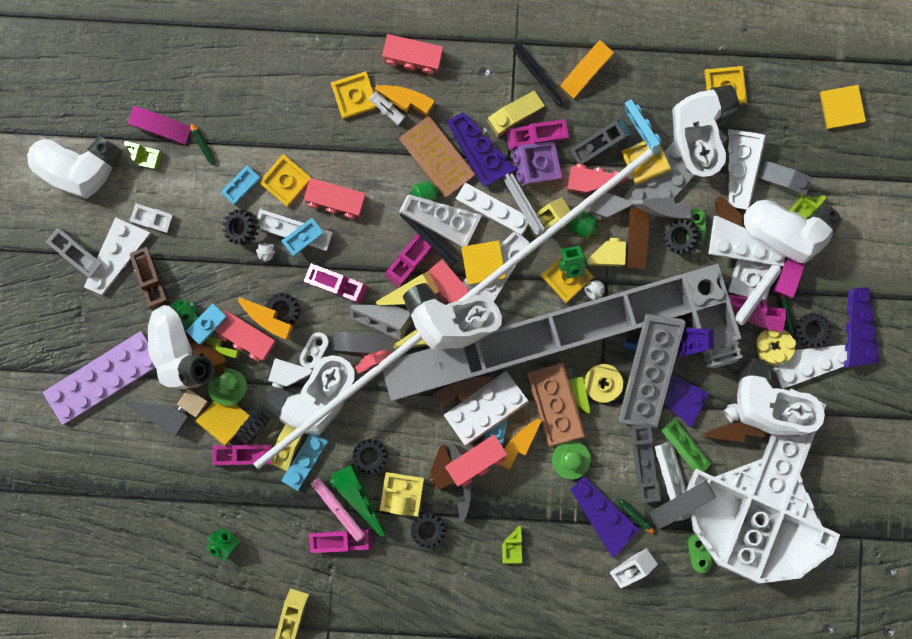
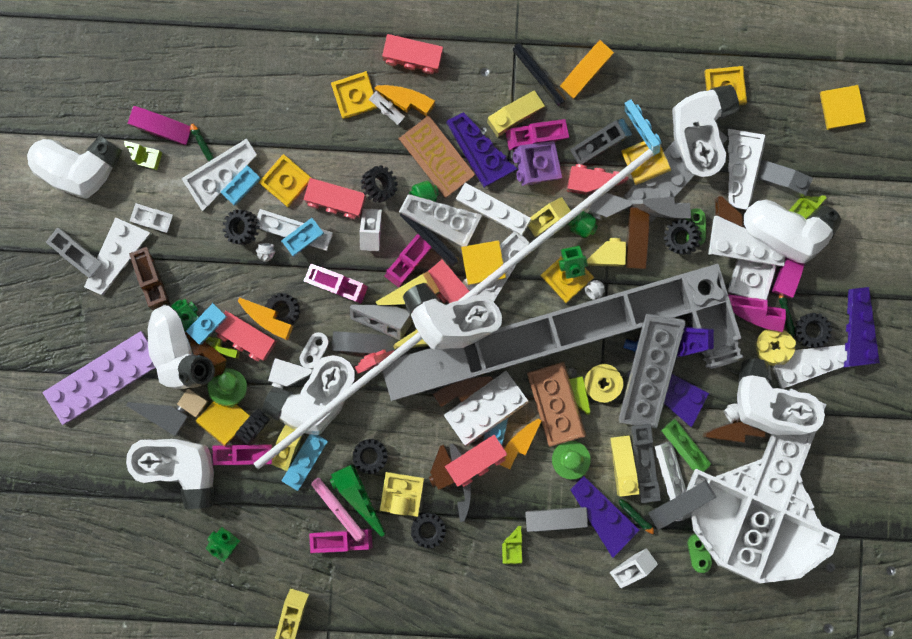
light grey axle [503,173,545,235] -> none
white axle [735,264,782,326] -> none
none -> white piece [126,439,214,509]
none -> white wing [182,139,257,211]
none -> white slope [360,209,382,251]
none -> black tyre [361,165,398,203]
none -> light grey slope [526,507,588,532]
none -> light yellow slope [610,436,639,496]

